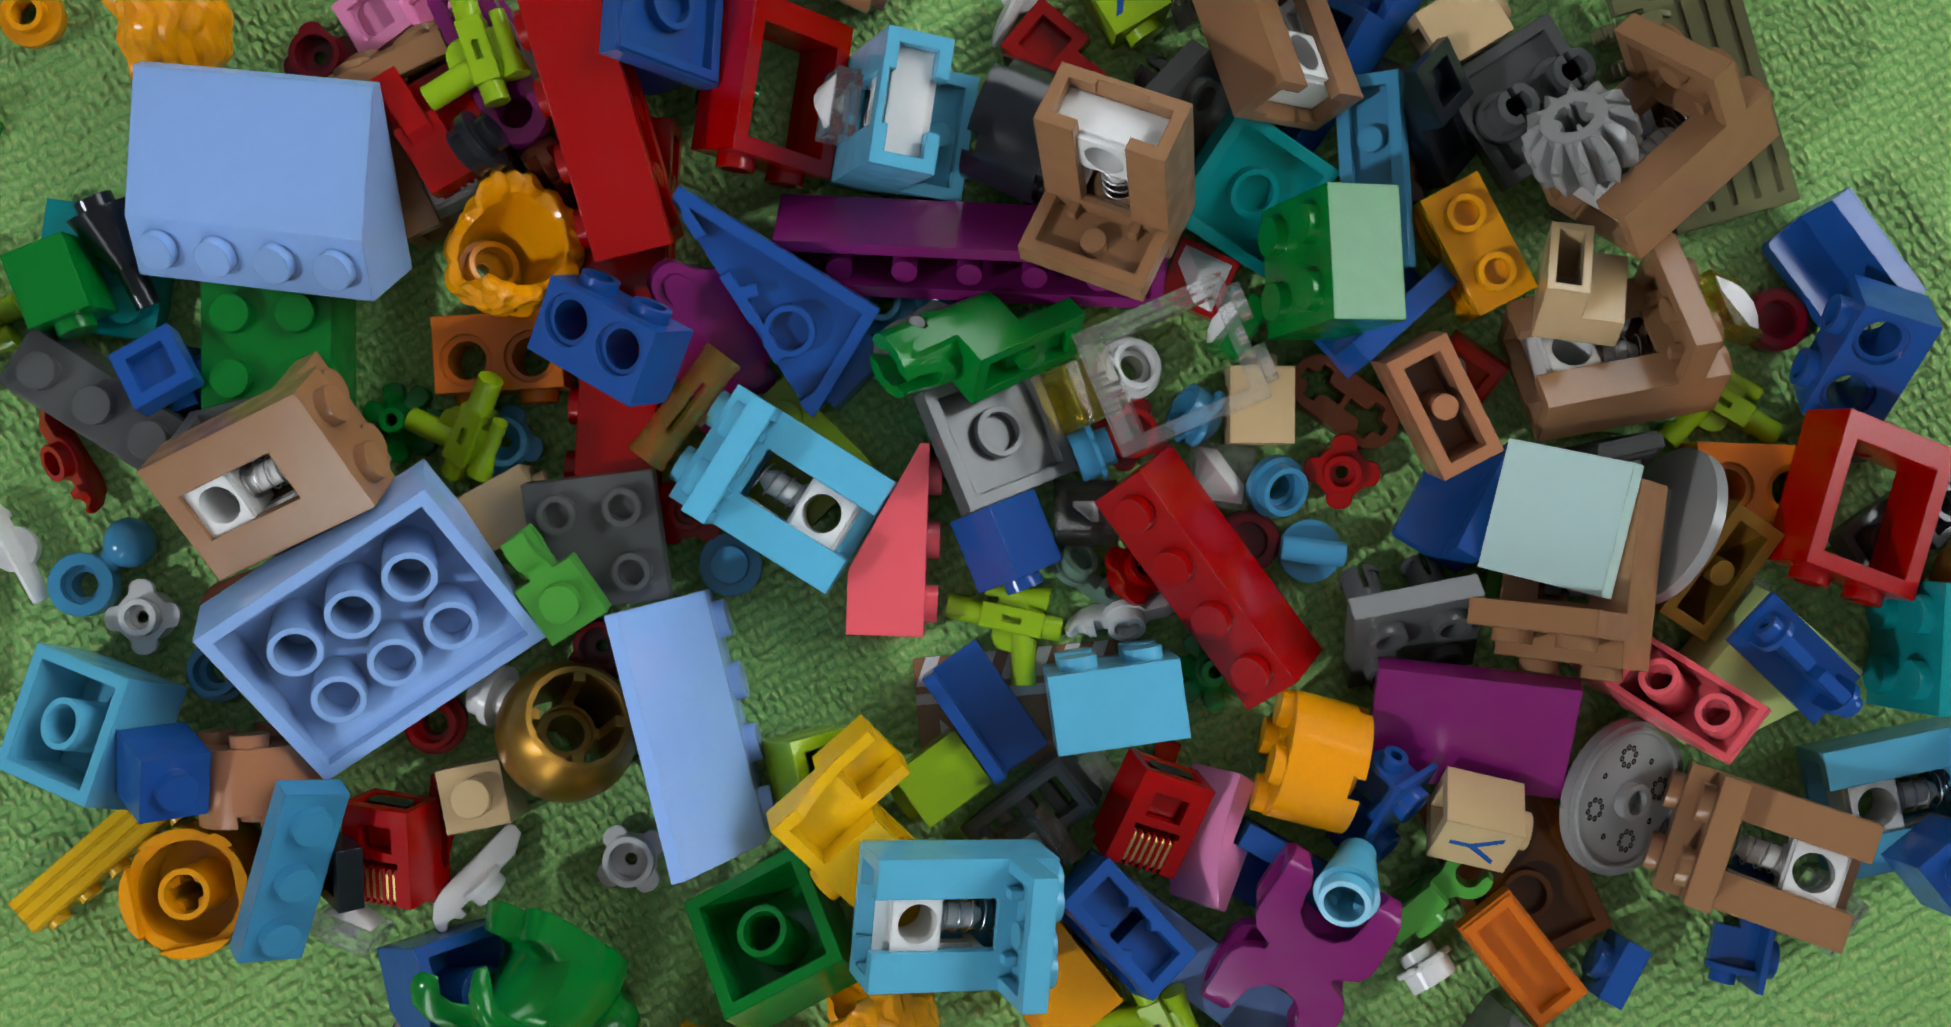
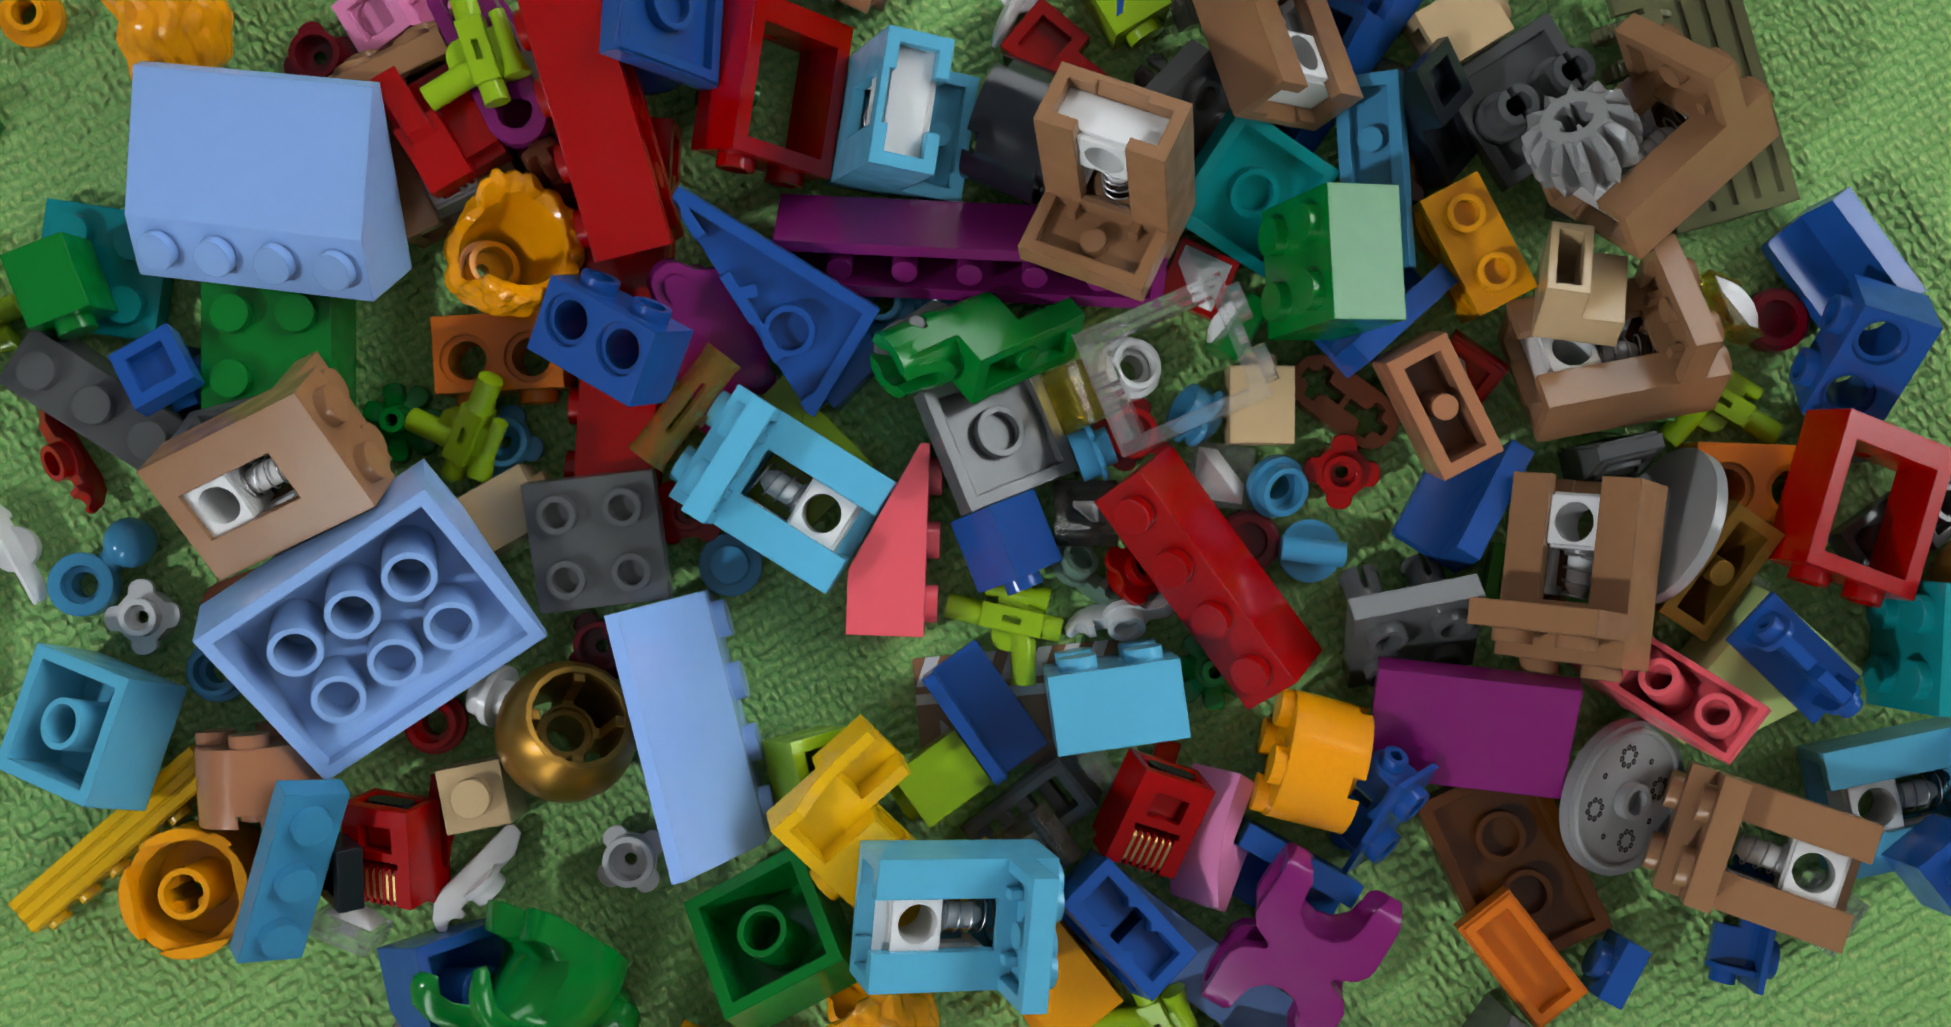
black cone [66,190,162,312] -> none
blue brick [115,722,211,824] -> none
black plate [446,110,510,176] -> none
bright green plate [500,523,612,646] -> none
clear tile [814,66,863,146] -> none
medium azure cone [1313,837,1381,927] -> none
bright green plate [1395,860,1493,945] -> none
white plate [1397,939,1458,996] -> none
tan brick [1426,766,1534,873] -> none
light aqua tile [1478,438,1644,599] -> none

